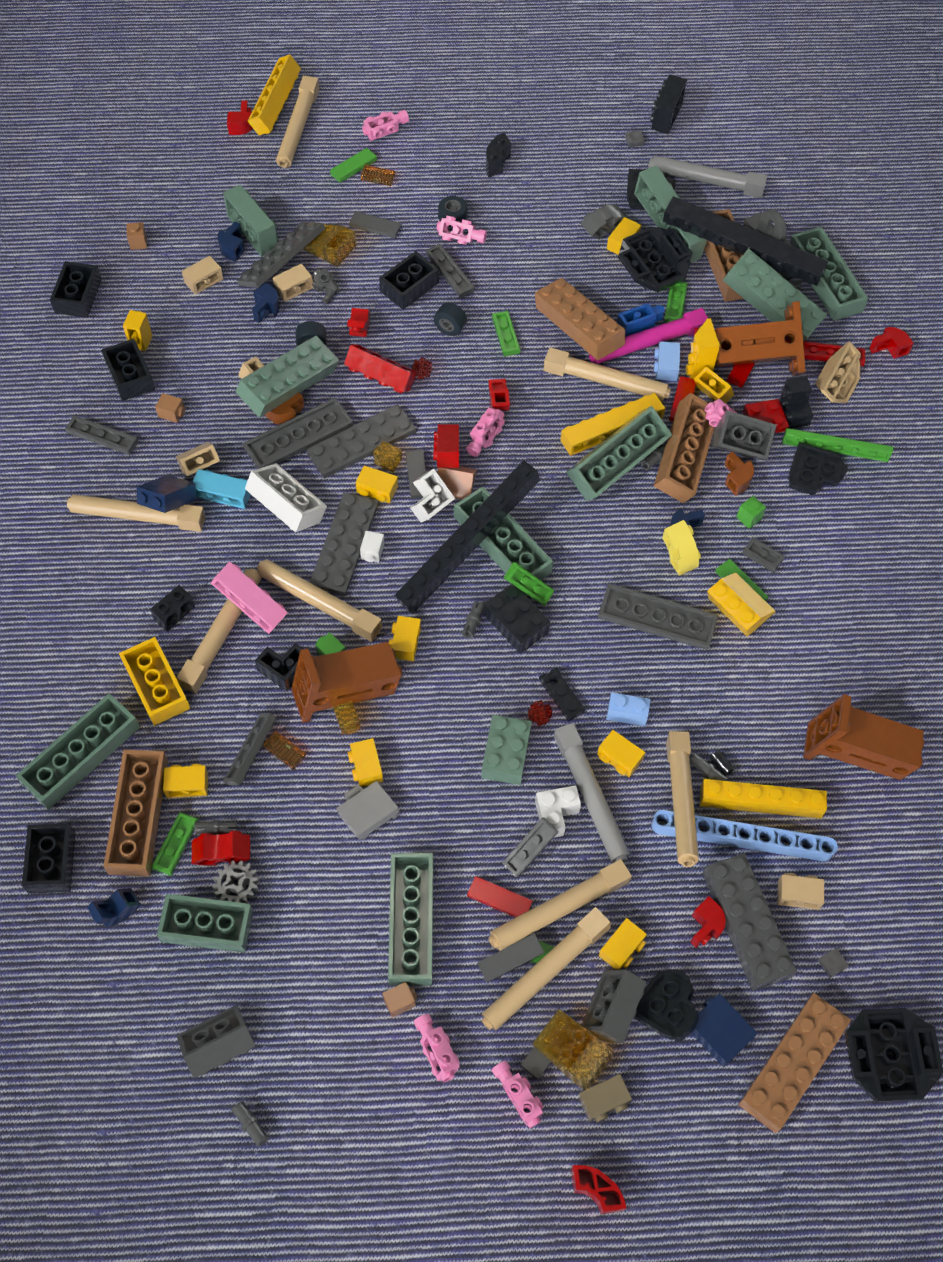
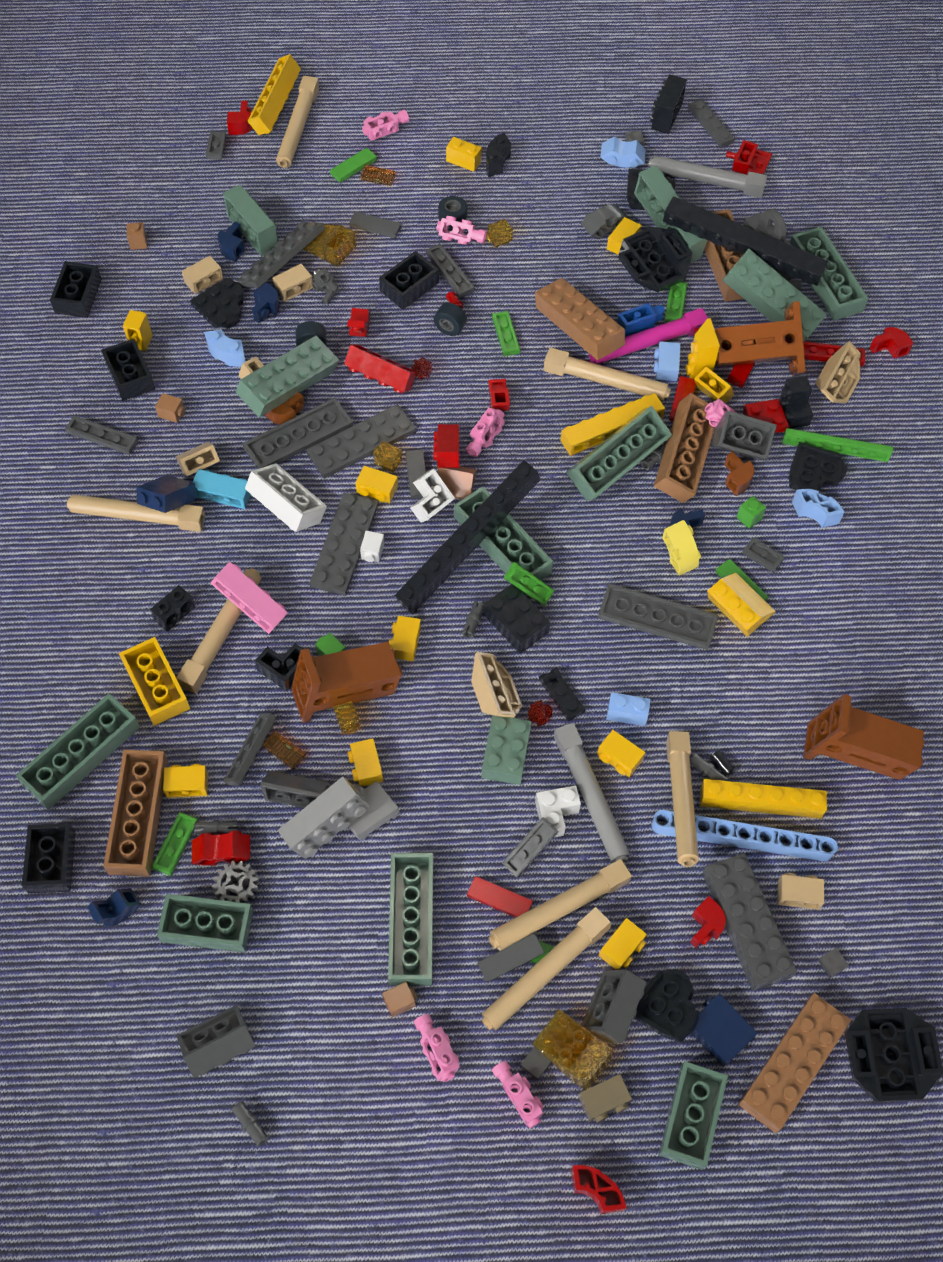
tan brick [257,559,382,642] -> none
none -> black plate [190,278,244,329]
none -> light blue brick [204,329,246,367]
none -> dark grey plate [206,131,227,160]
none -> dark grey slope [260,770,330,808]
none -> light grey brick [277,777,370,859]
none -> yellow brick [446,137,482,172]
none -> red pin [446,291,463,310]
none -> tan wedge [471,652,522,718]
none -> clear yellow brick [486,219,513,248]
none -> light blue brick [600,137,646,168]
none -> sand green brick [658,1061,728,1170]
none -> dark grey plate [688,99,735,148]
none -> red plate [726,140,772,175]
none -> light blue brick [792,489,844,528]

